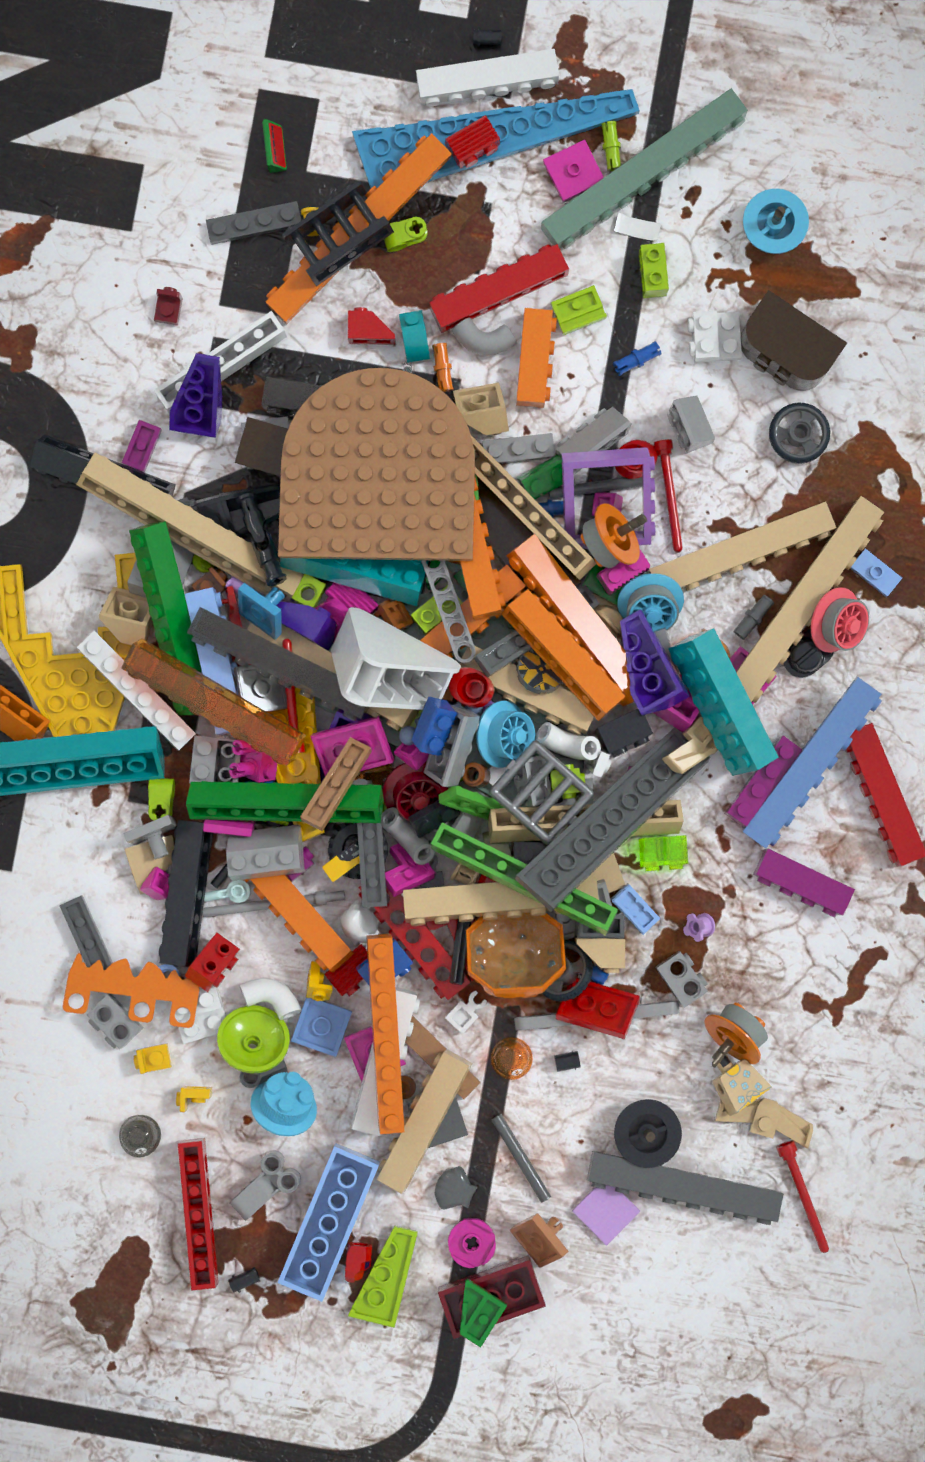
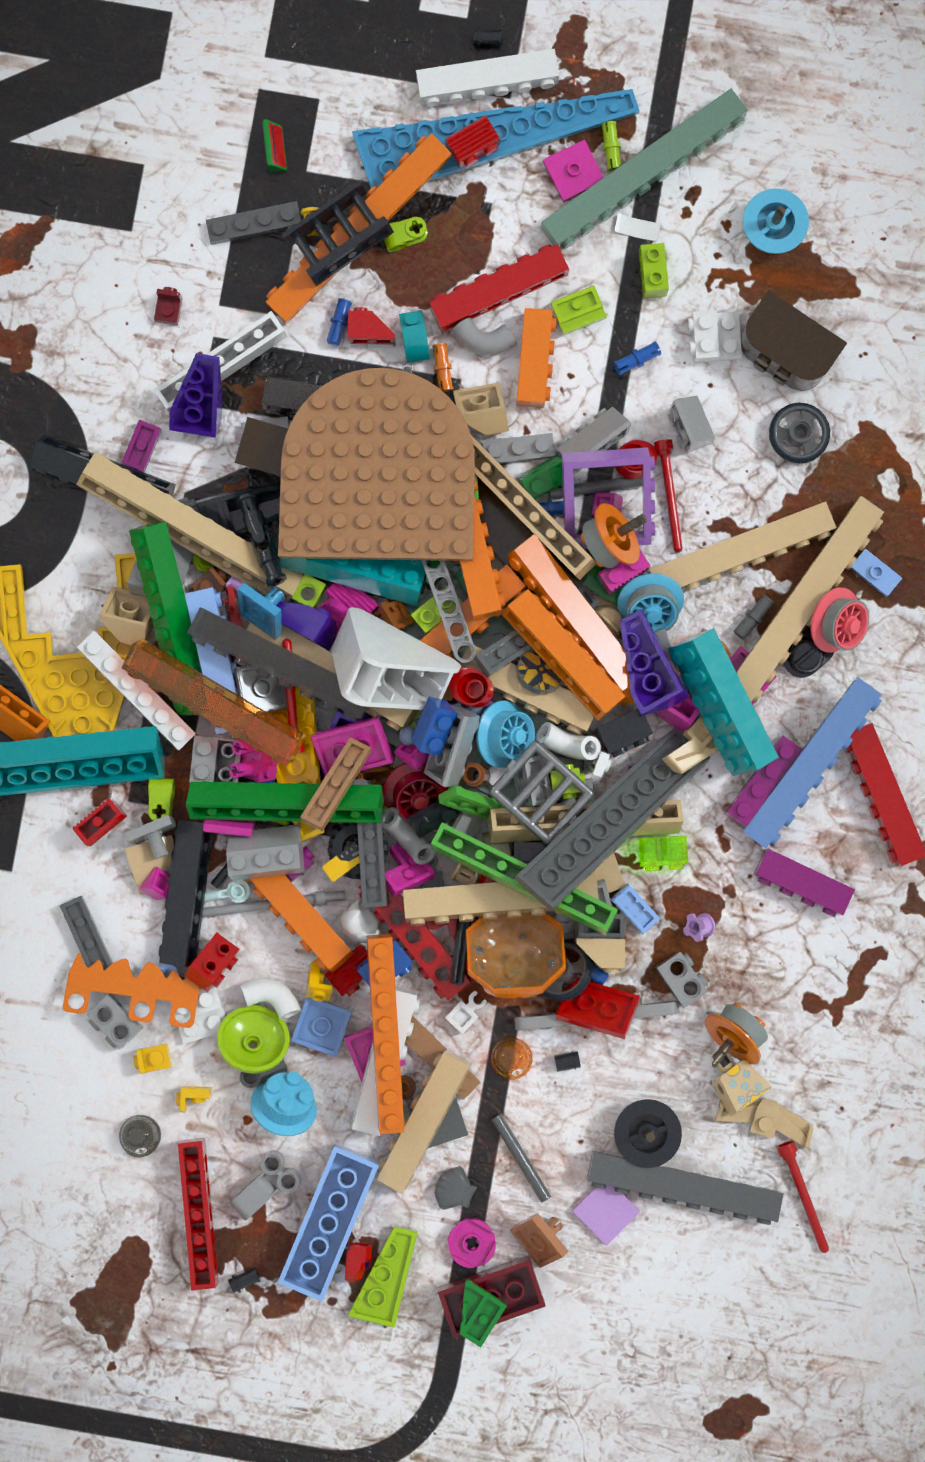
none -> red brick [73,798,127,847]
none -> blue axle [326,298,352,346]

